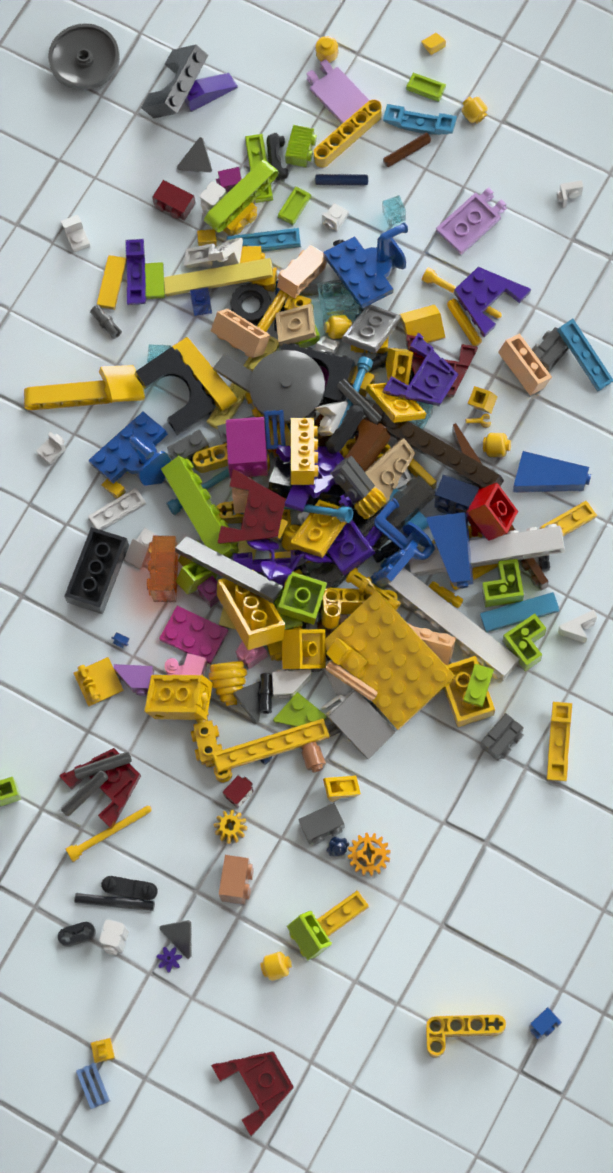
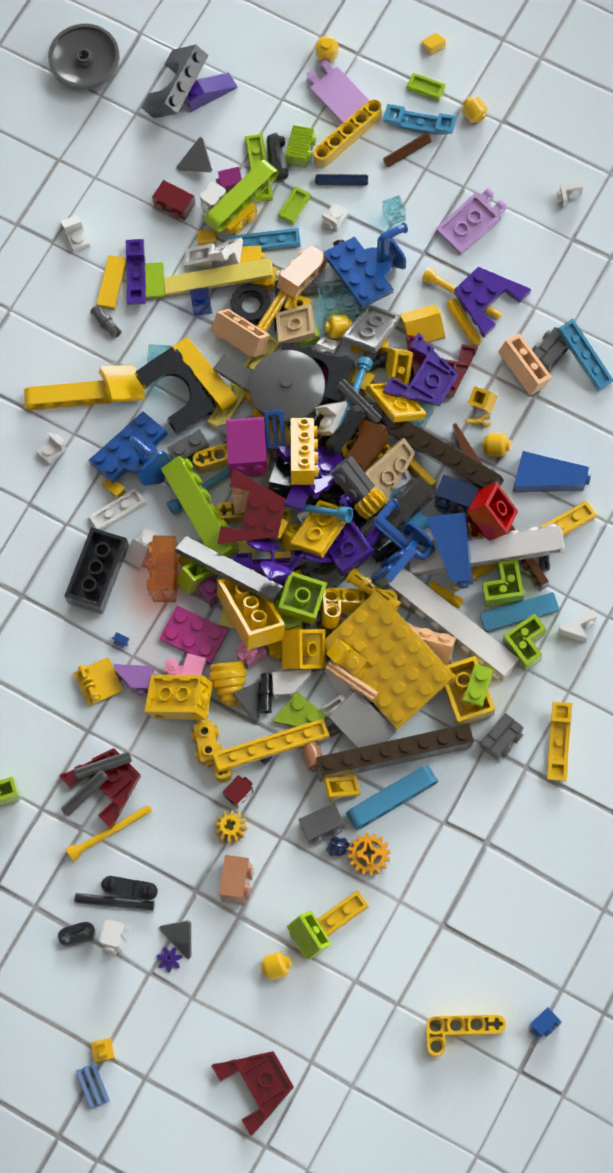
none -> dark brown brick [315,723,474,782]
none -> dark azure beam [346,764,438,831]

